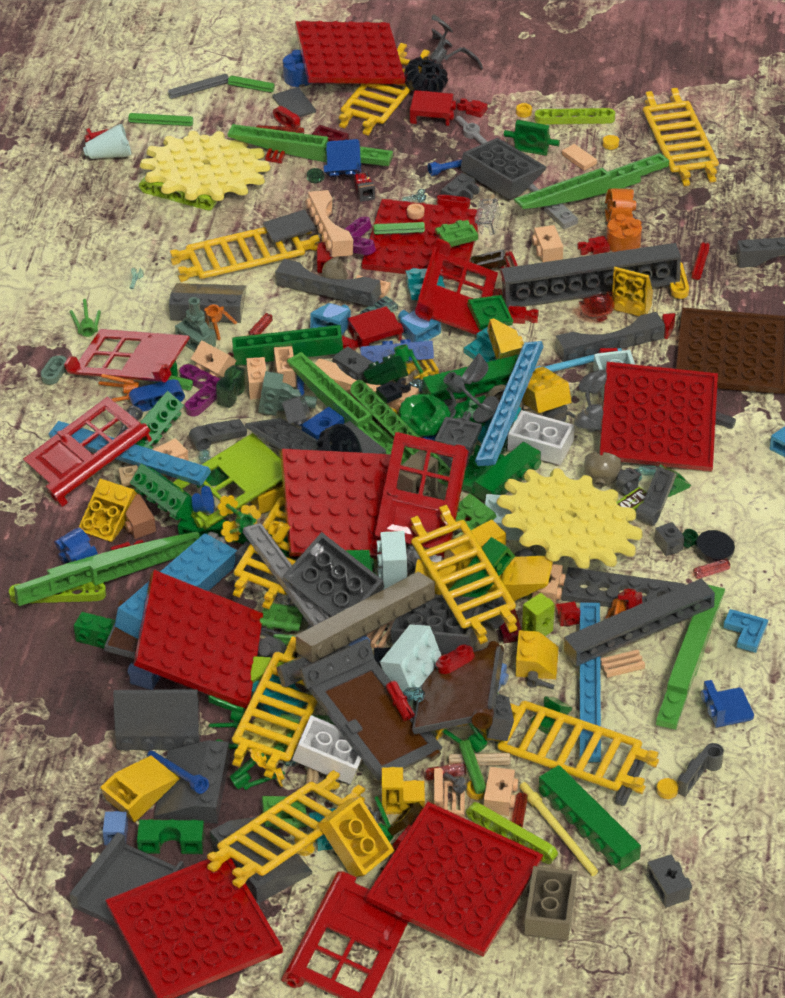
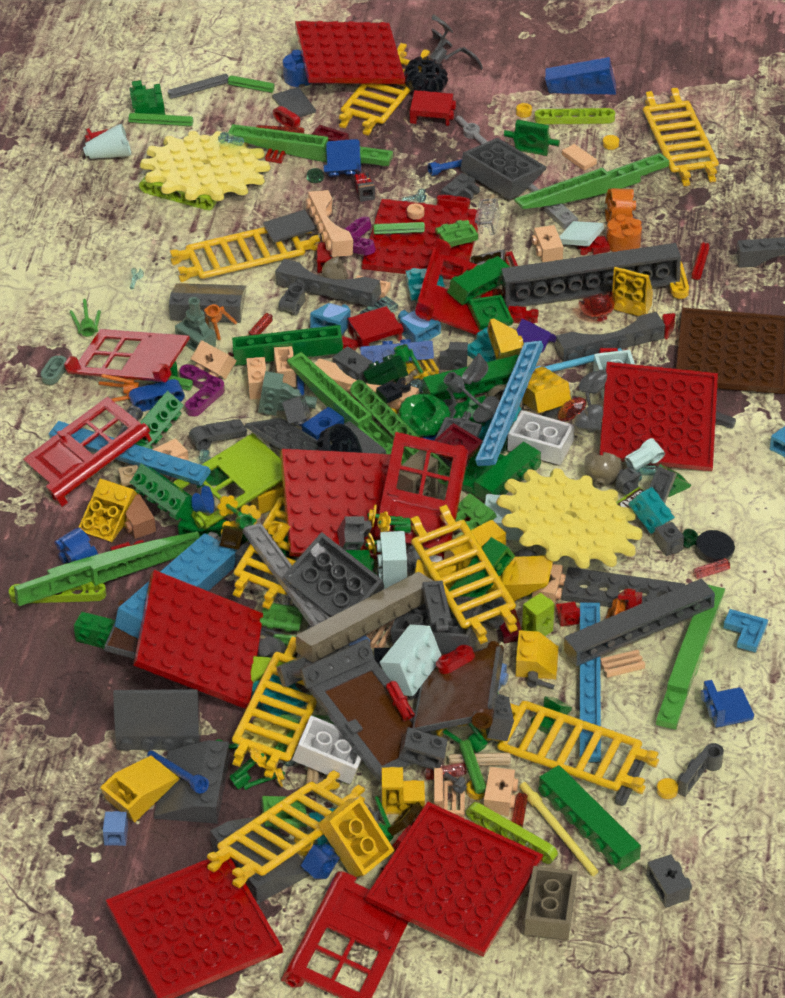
dark grey panel [70,832,184,929] -> none
medium blue brick [128,662,161,690] -> none
green arch [137,819,205,854] -> none
green plant [208,695,246,728] -> none
clear green brick [216,365,245,408] -> none
clear light blue arm [403,687,425,703] -> none
red plate [457,98,488,118] -> none
none -> green hips [129,80,166,115]
none -> clear light blue arm [218,132,244,146]
none -> dark brown tile [219,525,243,550]
none -> dark grey piece [278,282,306,315]
none -> blue brick [301,844,340,879]
none -> dark grey brick [337,516,372,551]
none -> plant [366,505,411,555]
none -> dark grey brick [398,727,448,770]
none -> dark grey hinge [422,580,451,632]
none -> dark red tile [434,423,483,462]
none -> dark grey brick [440,342,468,370]
none -> green brick [447,256,510,305]
none -> dark purple panel [517,319,556,353]
none -> blue wedge [545,57,616,95]
none -> clear red piece [558,397,587,422]
none -> light aqua tile [559,221,604,246]
none -> light aqua piece [625,438,665,471]
none -> teal bracket [629,487,675,534]

